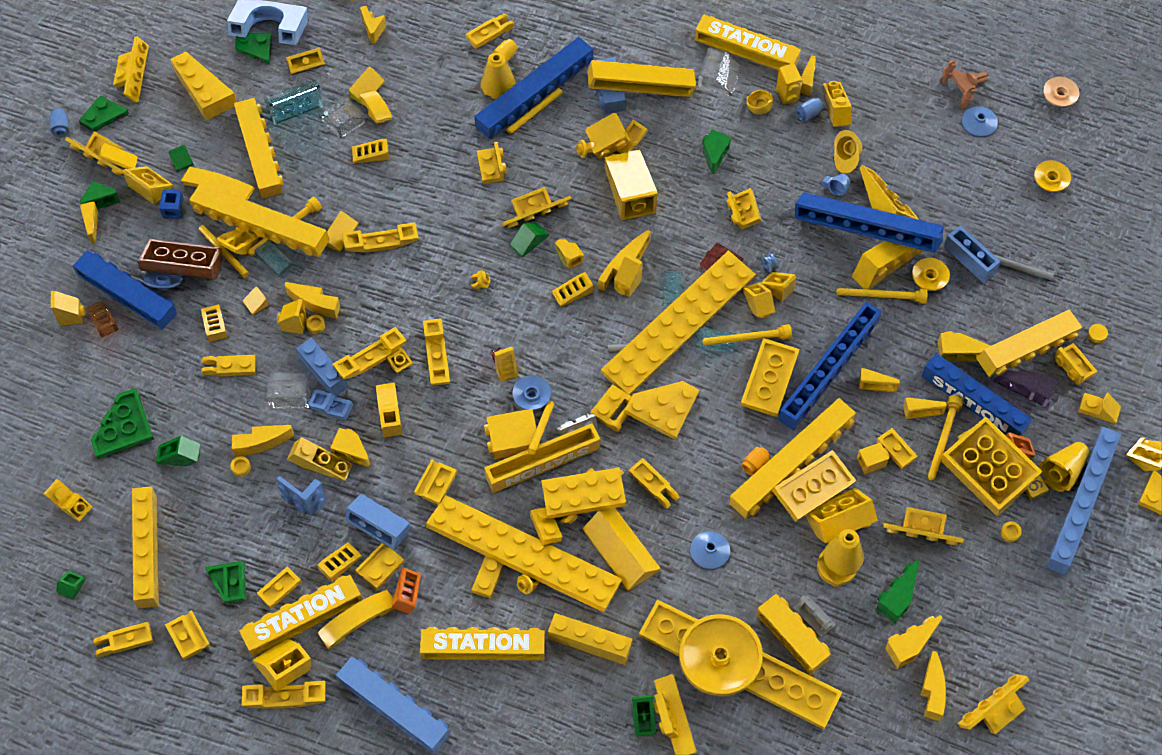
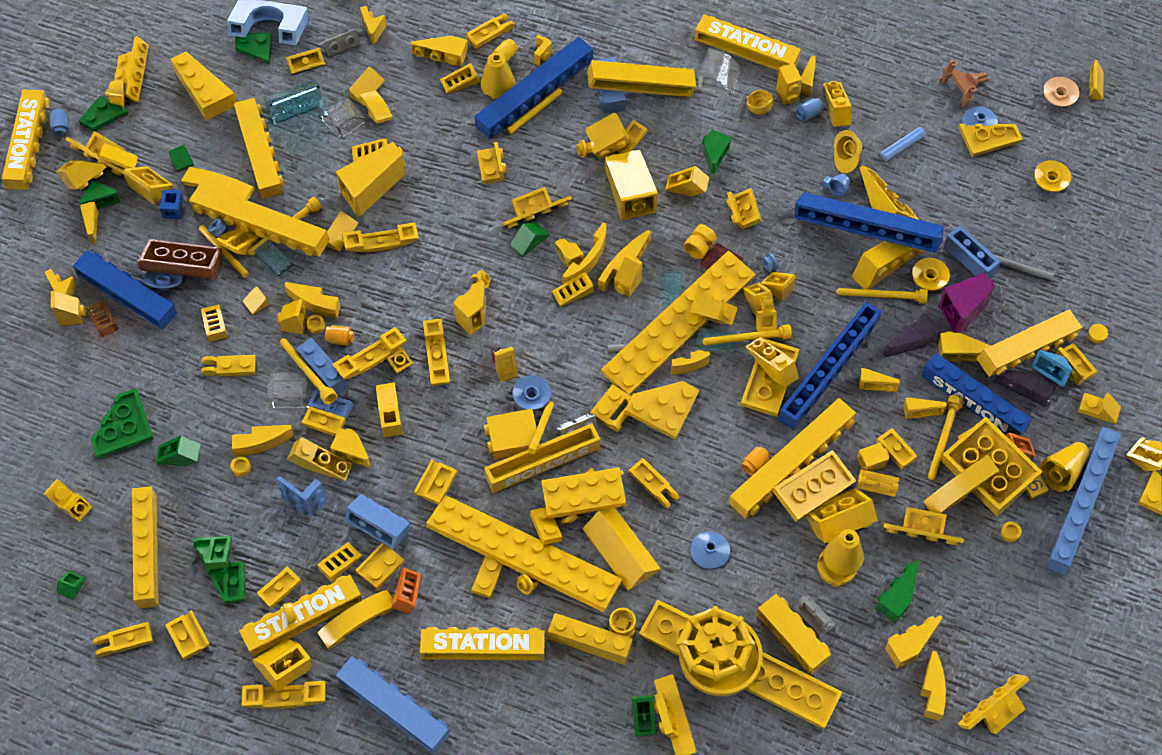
none -> yellow brick [2,89,49,190]
none -> yellow slope [44,269,77,296]
none -> yellow slope [55,160,106,190]
none -> yellow piece [105,78,127,110]
none -> green wing [193,535,233,569]
none -> medium blue bush [208,218,226,237]
none -> yellow piece [280,338,338,405]
none -> yellow tile [283,603,296,624]
none -> yellow plate [302,406,346,436]
none -> light grey hinge [322,29,360,57]
none -> light orange brick [325,325,354,346]
none -> yellow slope [336,142,406,217]
none -> yellow slope [411,36,468,67]
none -> yellow slope [440,63,481,94]
none -> yellow slope [453,281,486,336]
none -> yellow bracket [534,35,552,66]
none -> yellow slope [562,222,606,284]
none -> yellow wheel [609,608,636,638]
none -> yellow slope [665,166,710,197]
none -> yellow slope [671,350,710,375]
none -> yellow plate [676,606,755,682]
none -> yellow wheel [683,224,717,259]
none -> yellow slope [690,294,738,325]
none -> yellow slope [746,337,799,388]
none -> yellow plate [756,296,777,332]
none -> yellow hinge [856,469,899,497]
none -> light blue axle [880,127,925,161]
none -> clear purple slope [883,312,941,357]
none -> yellow slope [923,454,1000,513]
none -> magenta slope [938,273,994,333]
none -> yellow wing [958,124,1023,157]
none -> dark azure slope [1031,350,1073,387]
none -> yellow slope [1089,60,1104,100]

